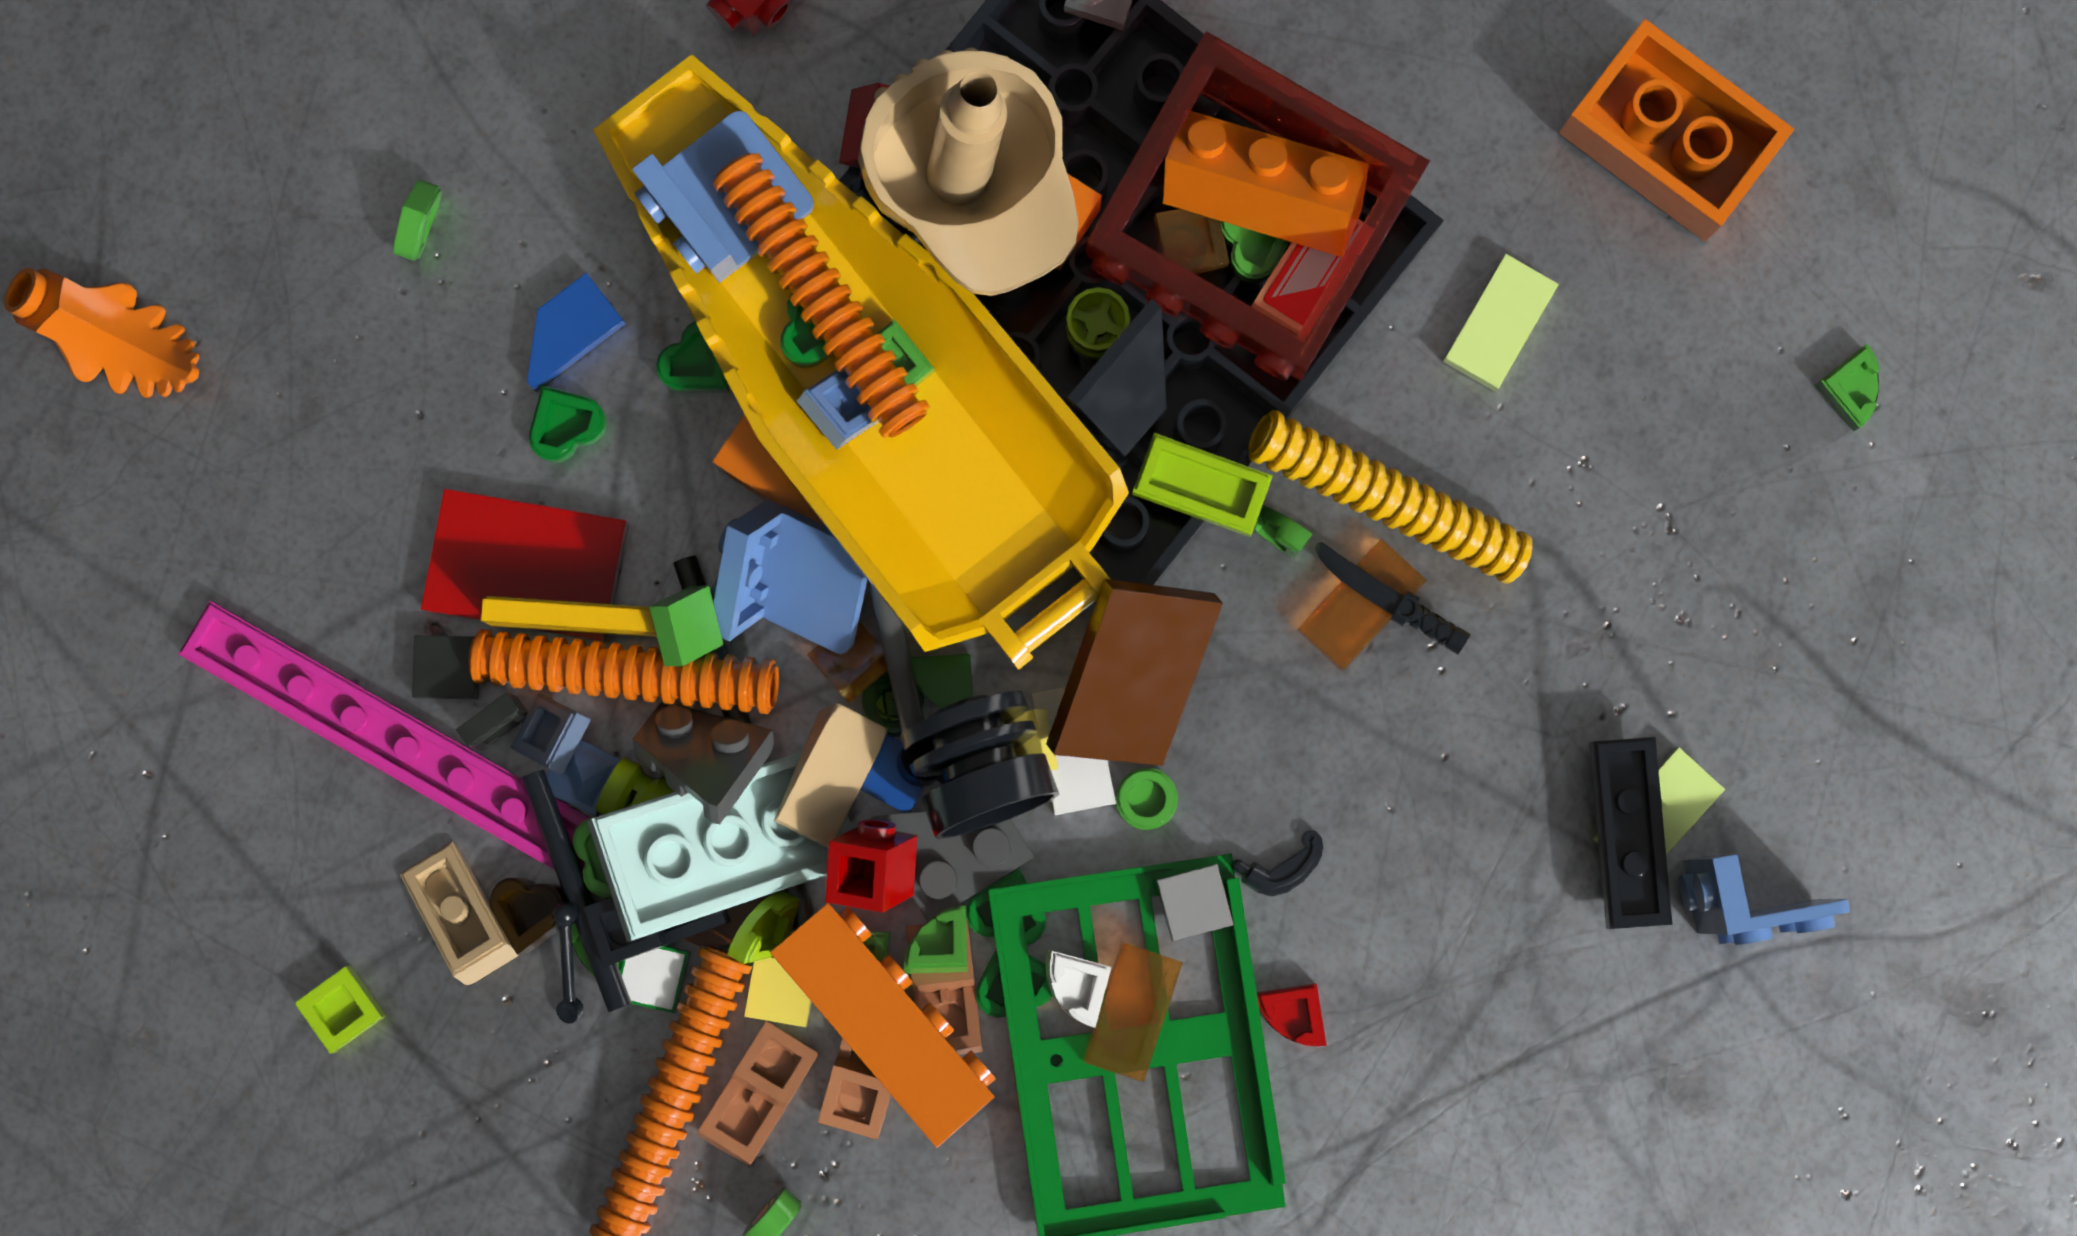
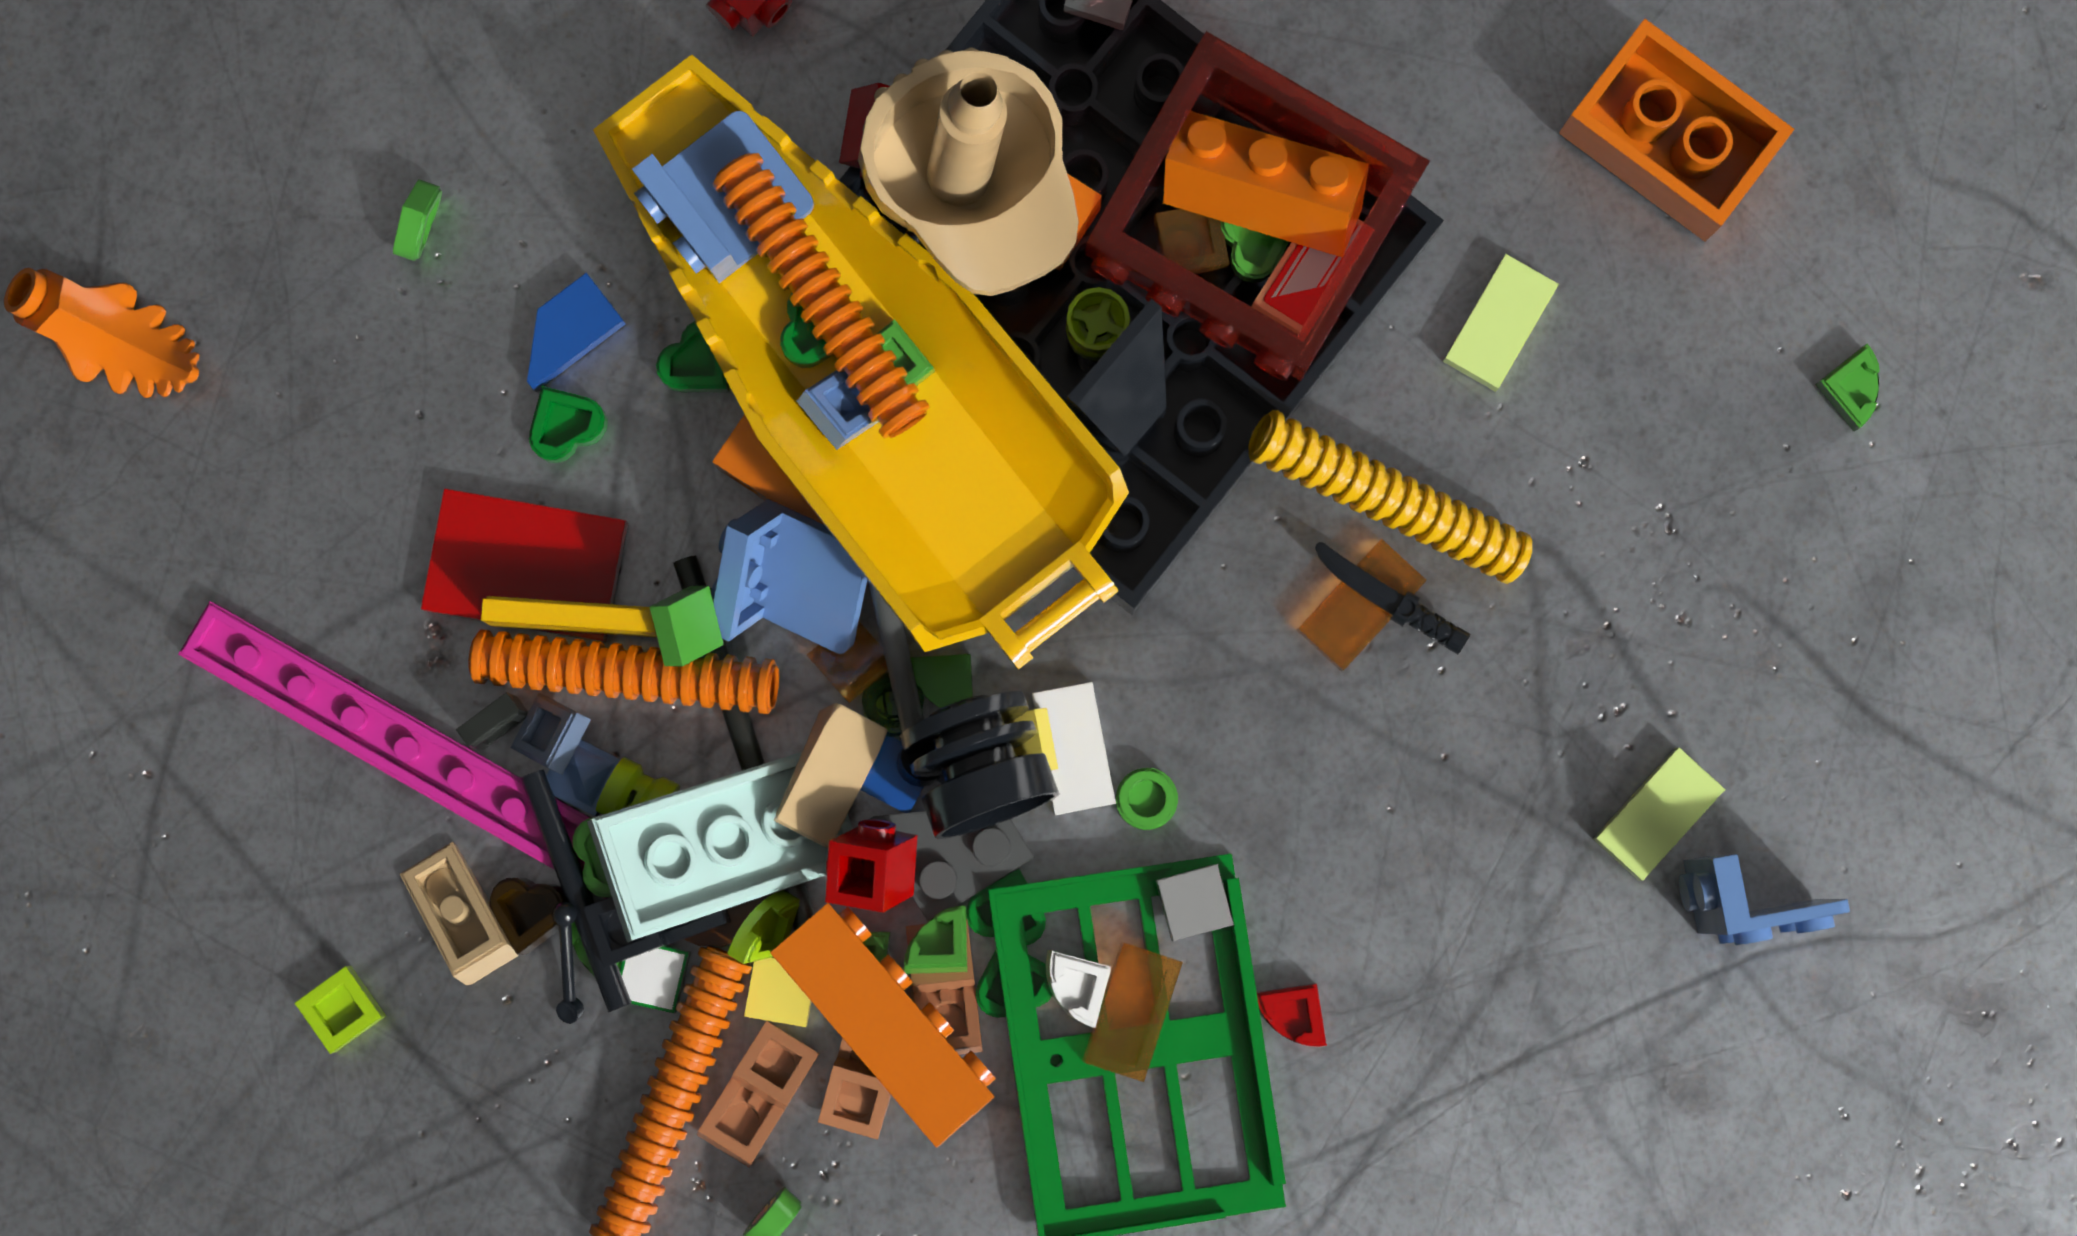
pearl dark grey tile [412,635,478,699] -> none
dark grey wing [632,701,775,825] -> none
reddish brown tile [1046,579,1223,766] -> none
lime tile [1132,433,1273,537] -> none
black piece [1232,830,1323,897] -> none
bright green tile [1253,505,1312,558] -> none
black tile [1590,737,1673,929] -> none

